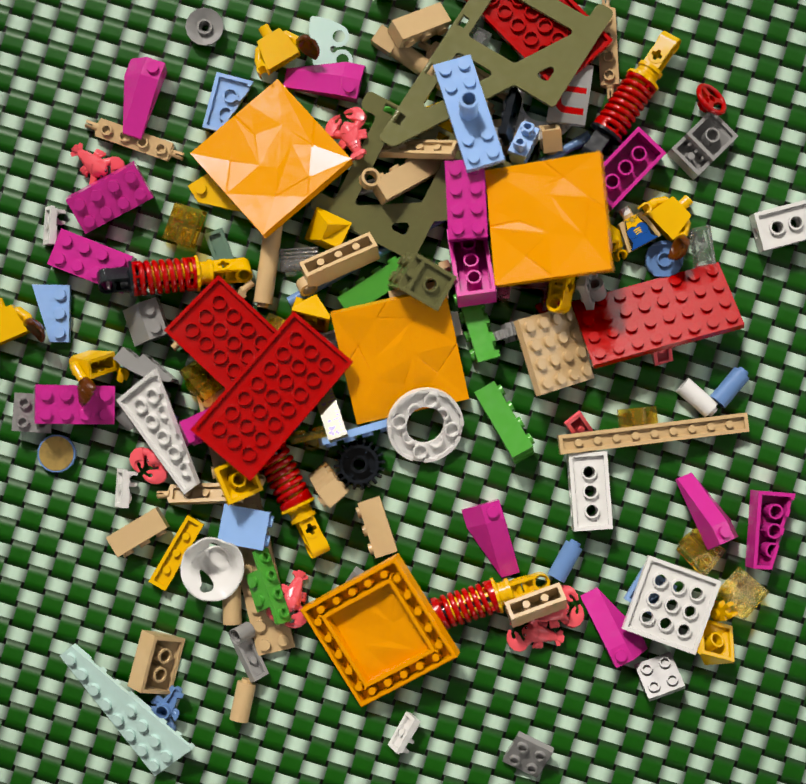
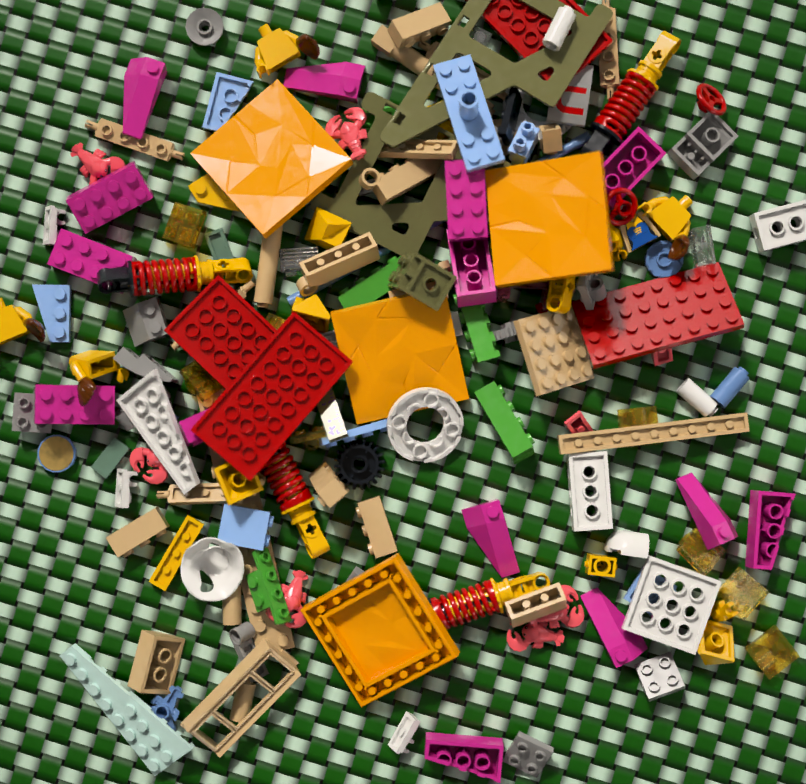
light aqua piece [309,16,353,65] -> none
medium blue brick [547,539,583,583] -> none
none -> sand green tile [91,437,130,479]
none -> tan piece [180,638,301,758]
none -> dark pink wedge [424,732,504,783]
none -> white brick [542,6,576,51]
none -> yellow head [584,553,618,578]
none -> white brick [604,530,649,559]
none -> red piece [607,188,638,226]
none -> clear yellow plate [744,625,800,680]

